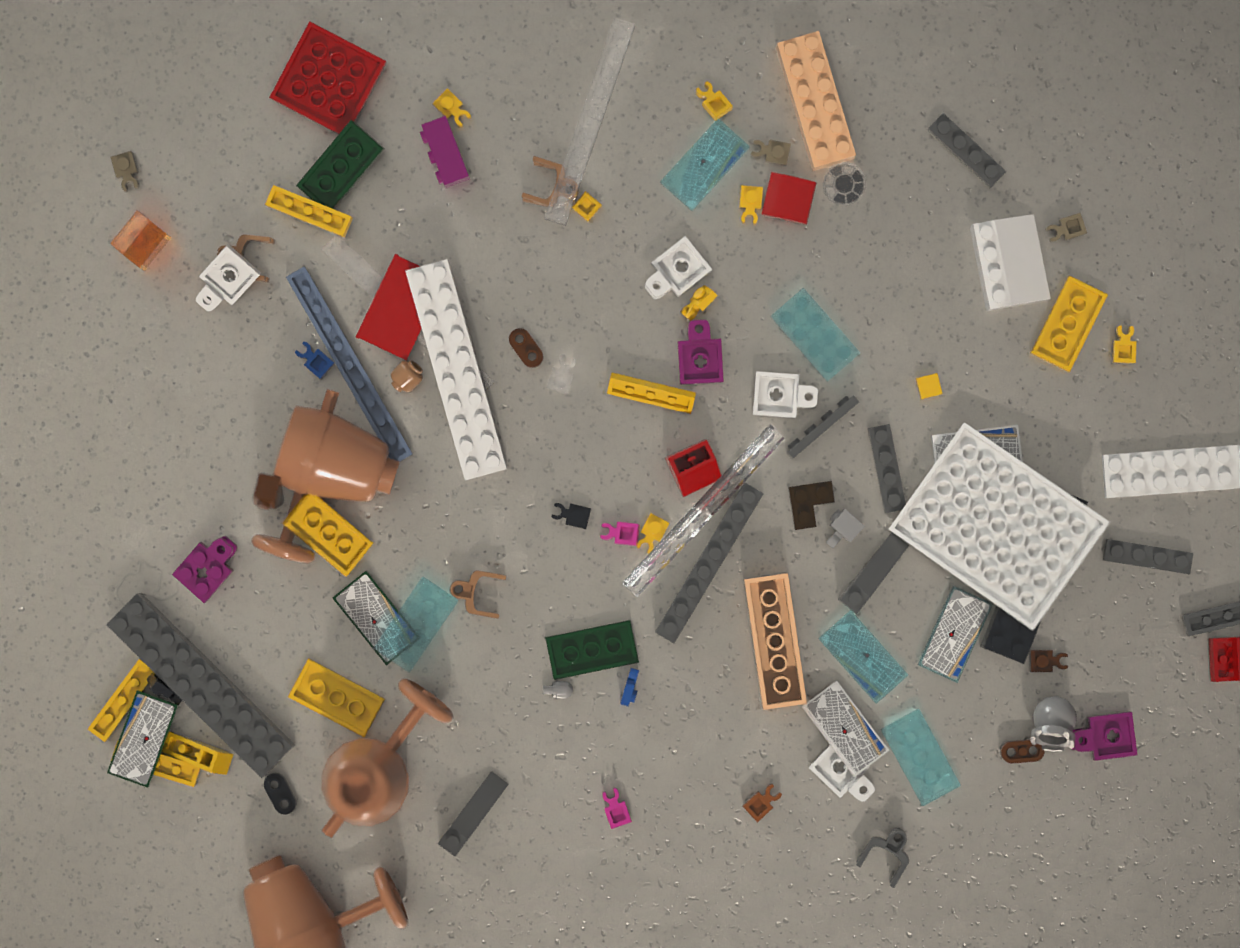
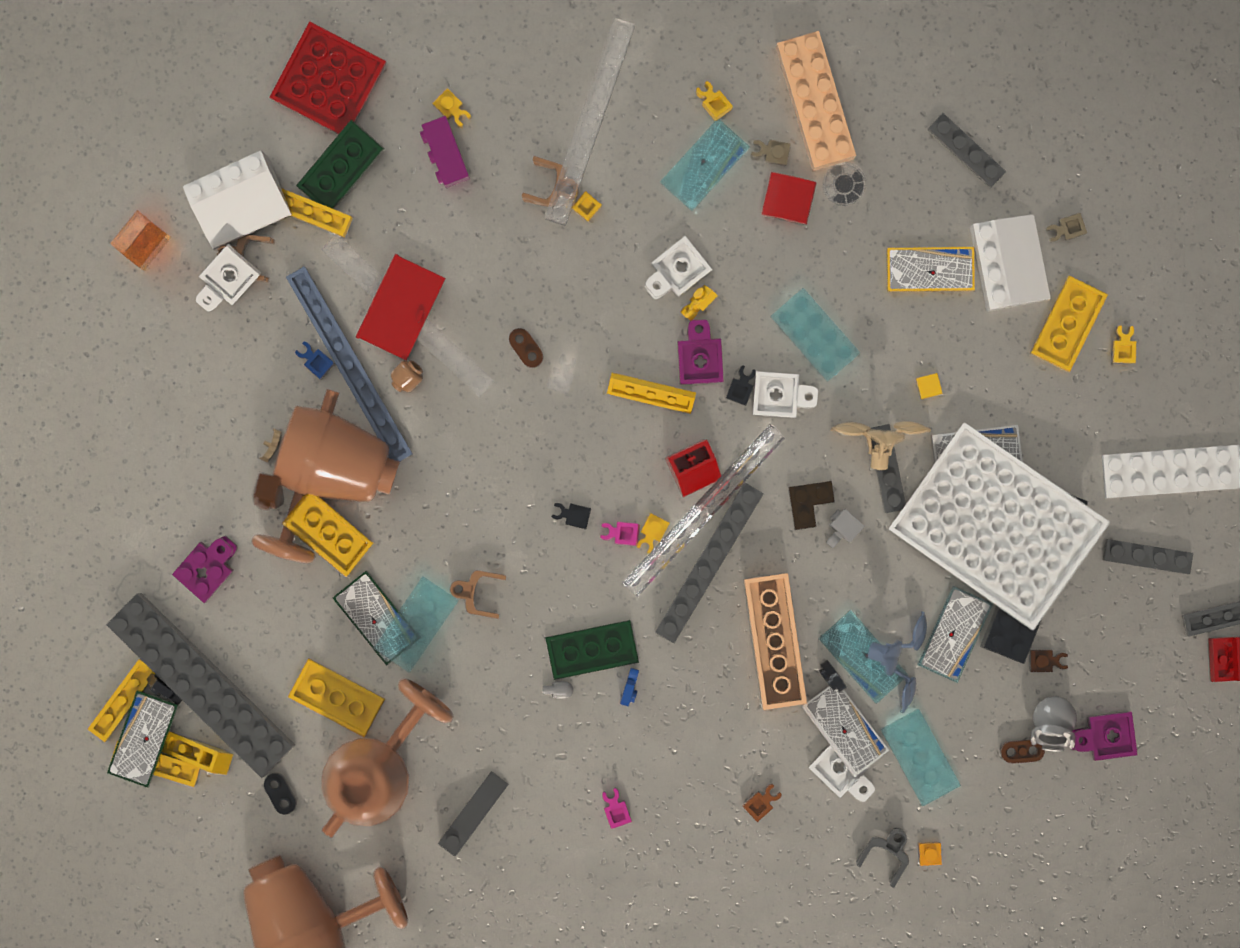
dark tan plate [110,151,139,192] -> none
white plate [406,259,507,480] -> none
yellow plate [739,185,763,224] -> none
dark grey plate [786,396,859,459] -> none
dark grey slope [838,532,909,614] -> none
none -> white slope [183,150,291,250]
none -> tan piece [259,428,282,462]
none -> black plate [726,365,756,406]
none -> black plate [819,660,847,693]
none -> tan plant [831,421,931,470]
none -> sand blue plant [868,611,927,713]
none -> tile [887,247,975,292]
none -> light orange plate [918,842,942,866]

